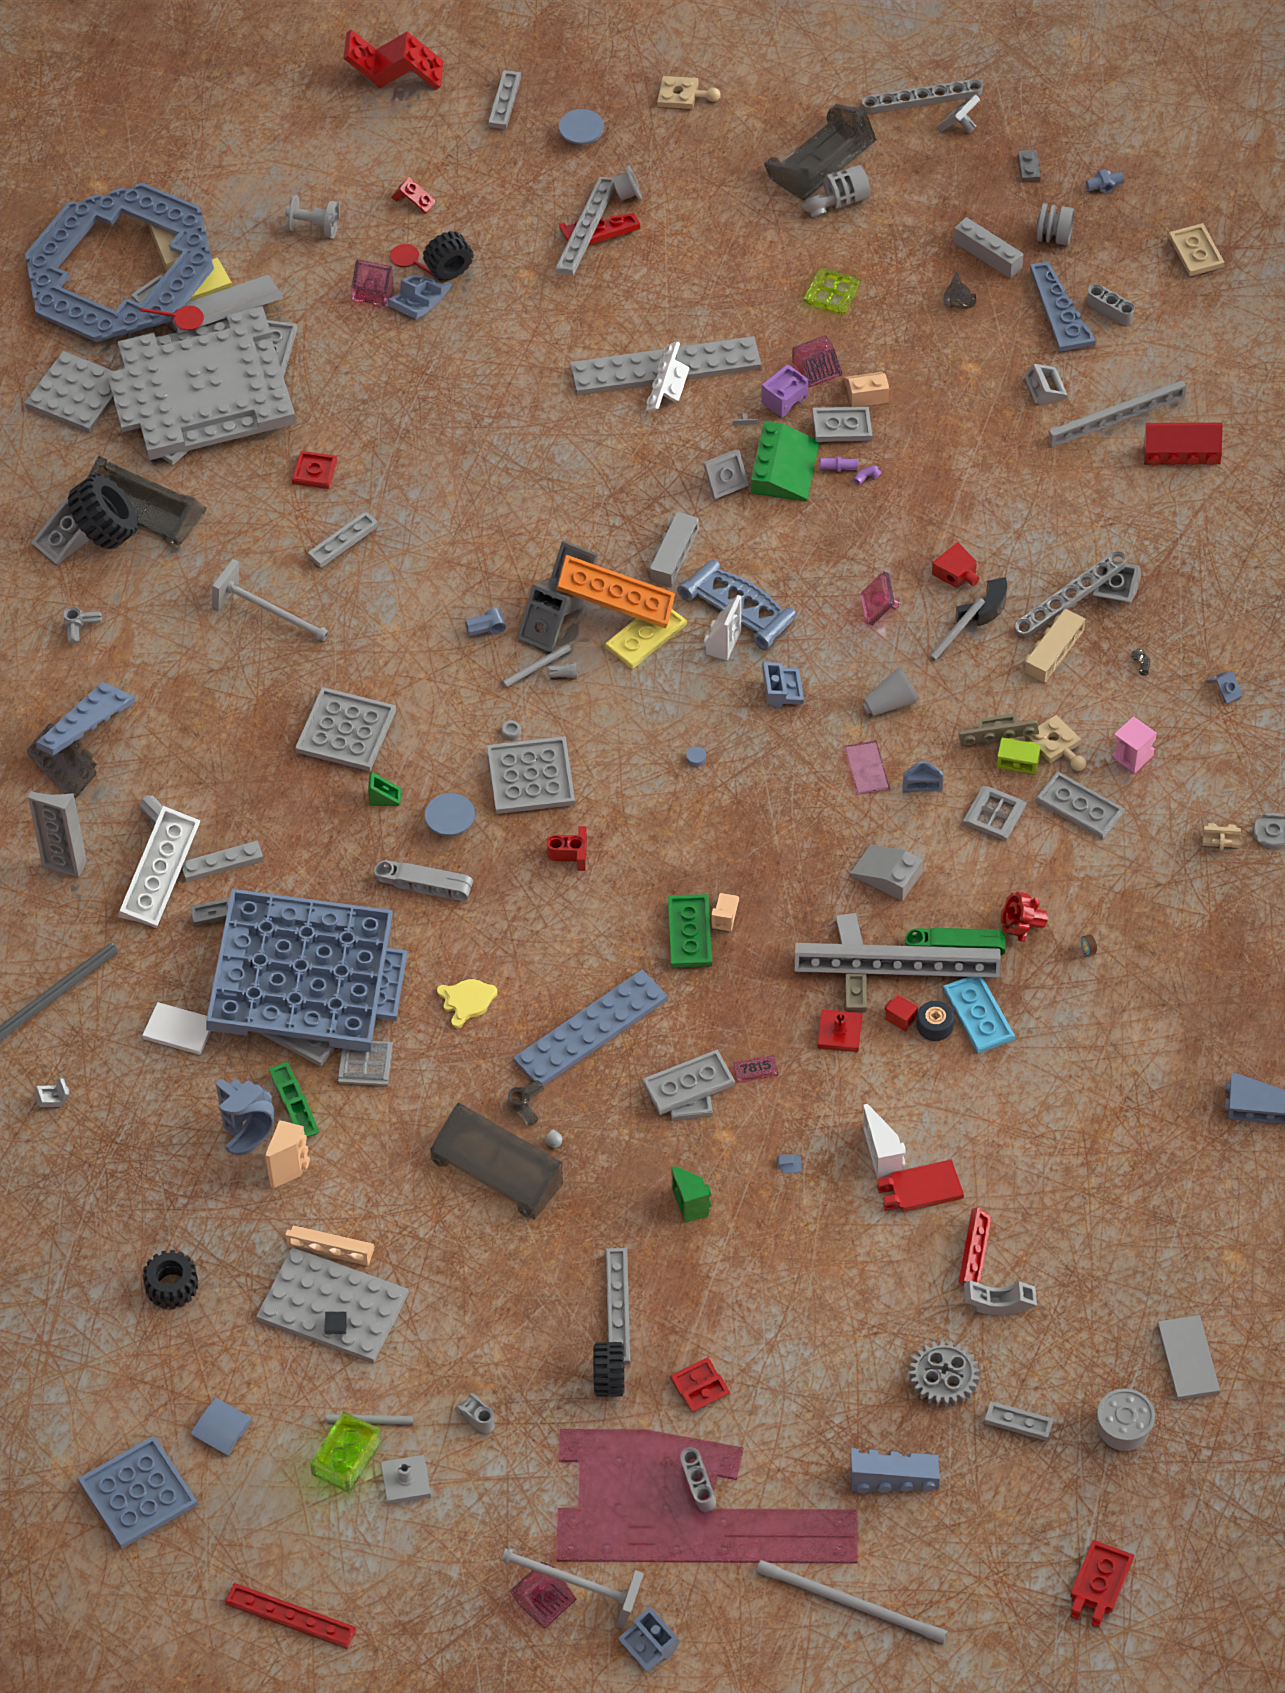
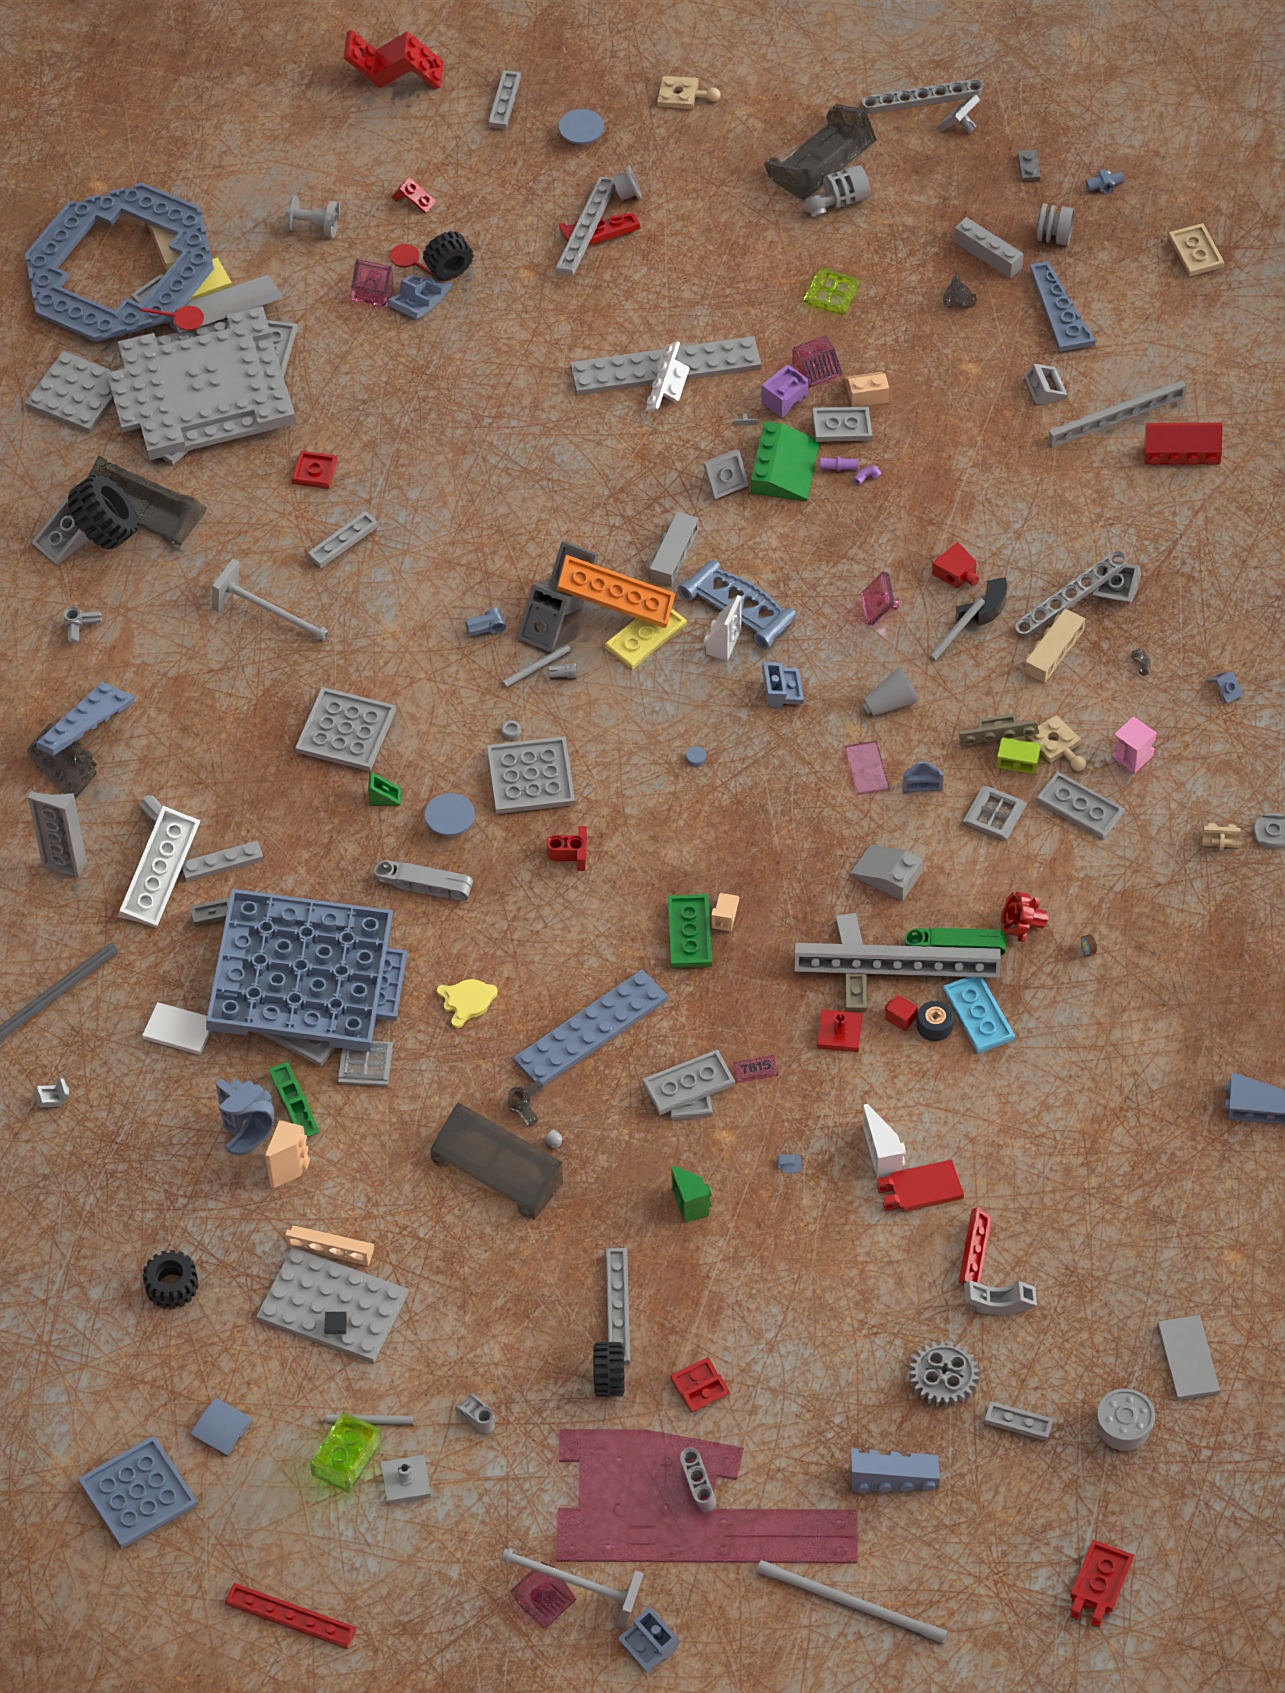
light grey beam [1087,284,1135,326] -> none

